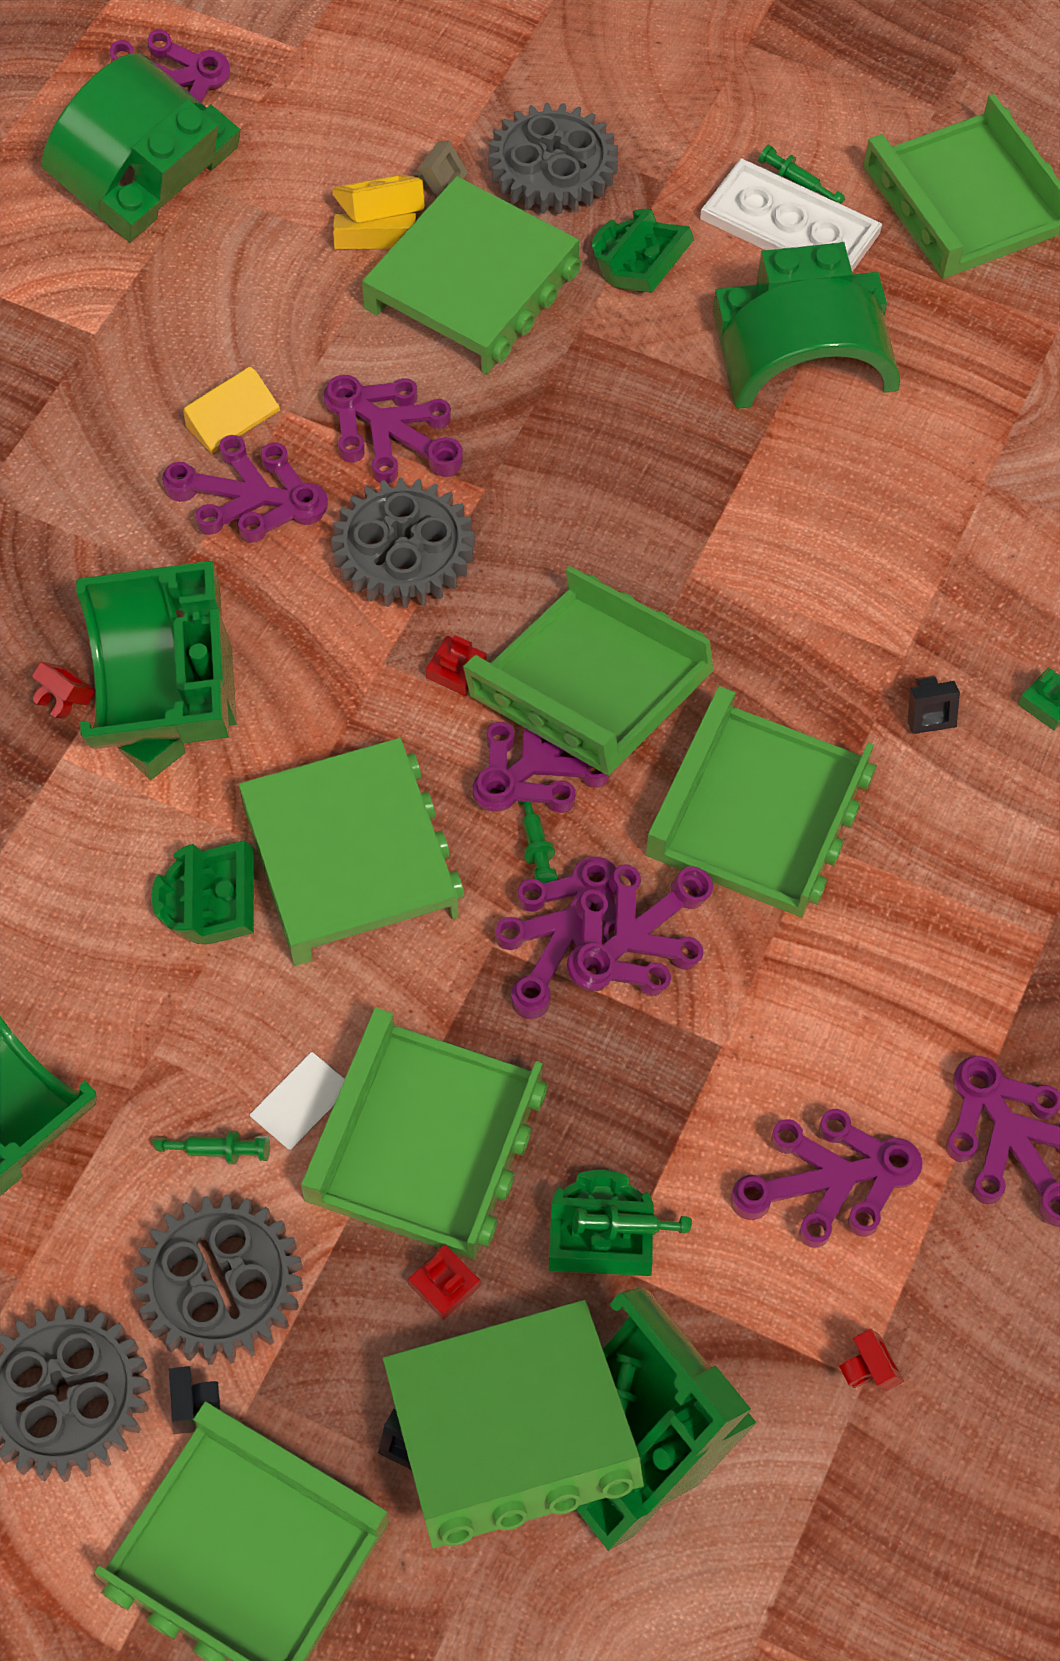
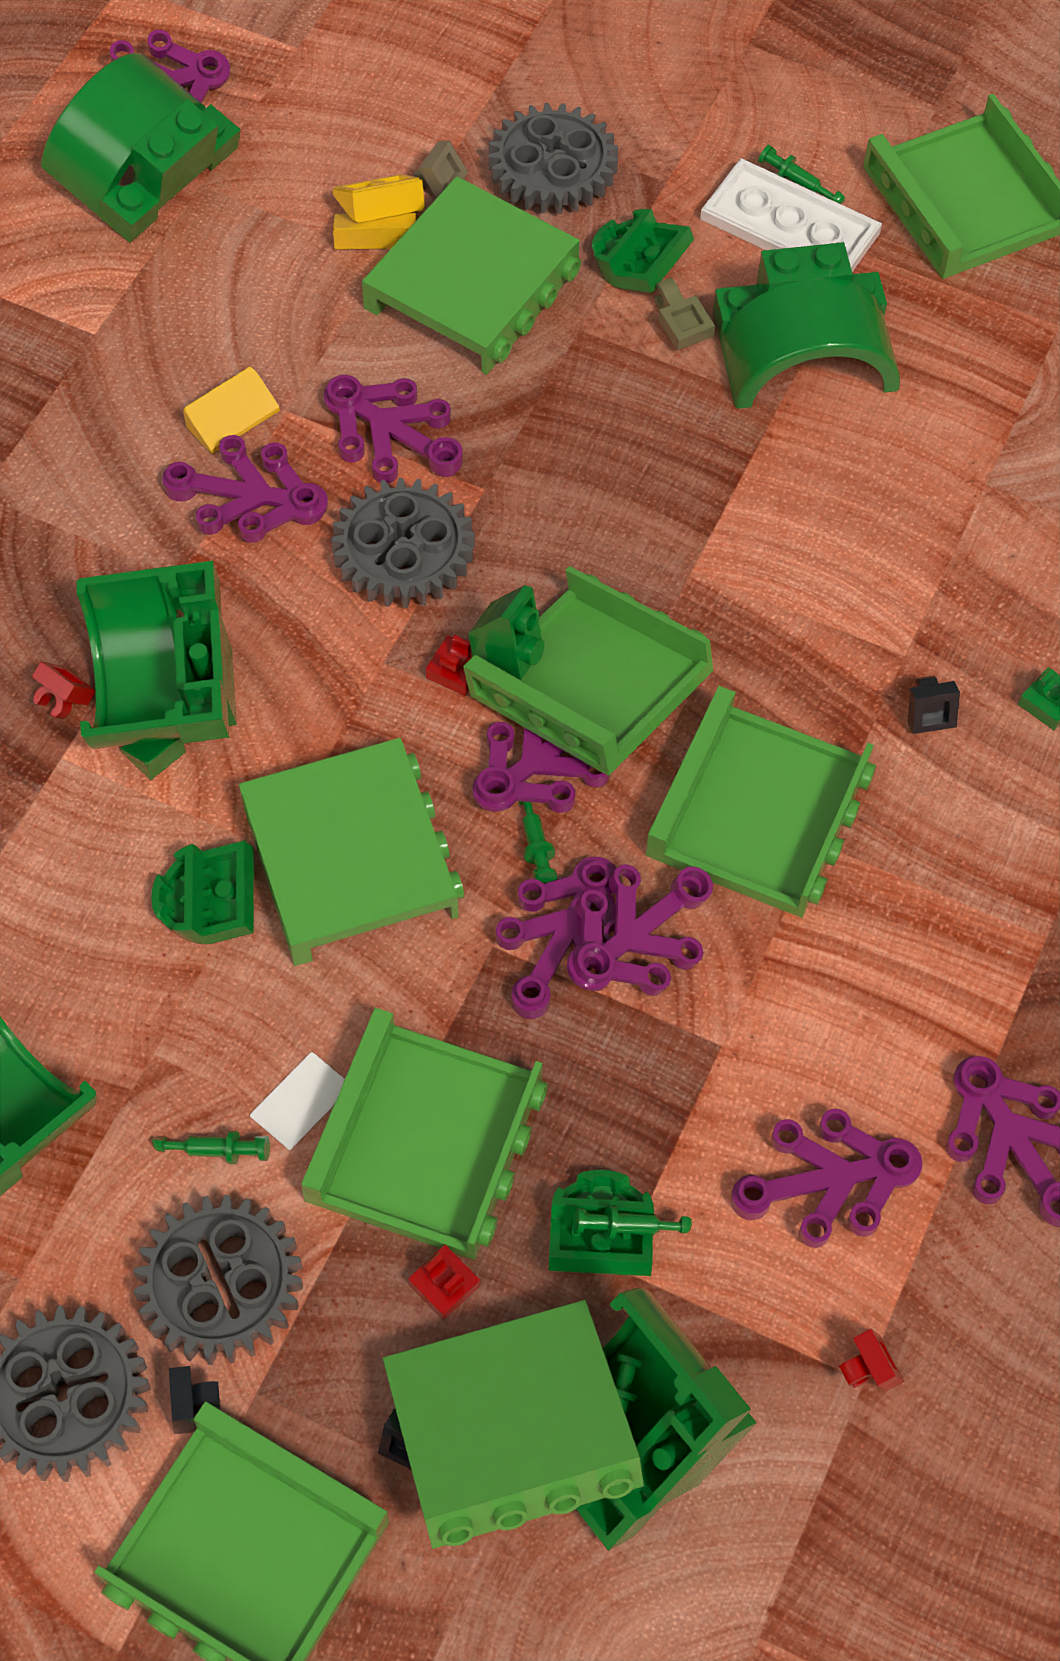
none -> green slope [468,585,544,680]
none -> olive plate [654,278,716,351]

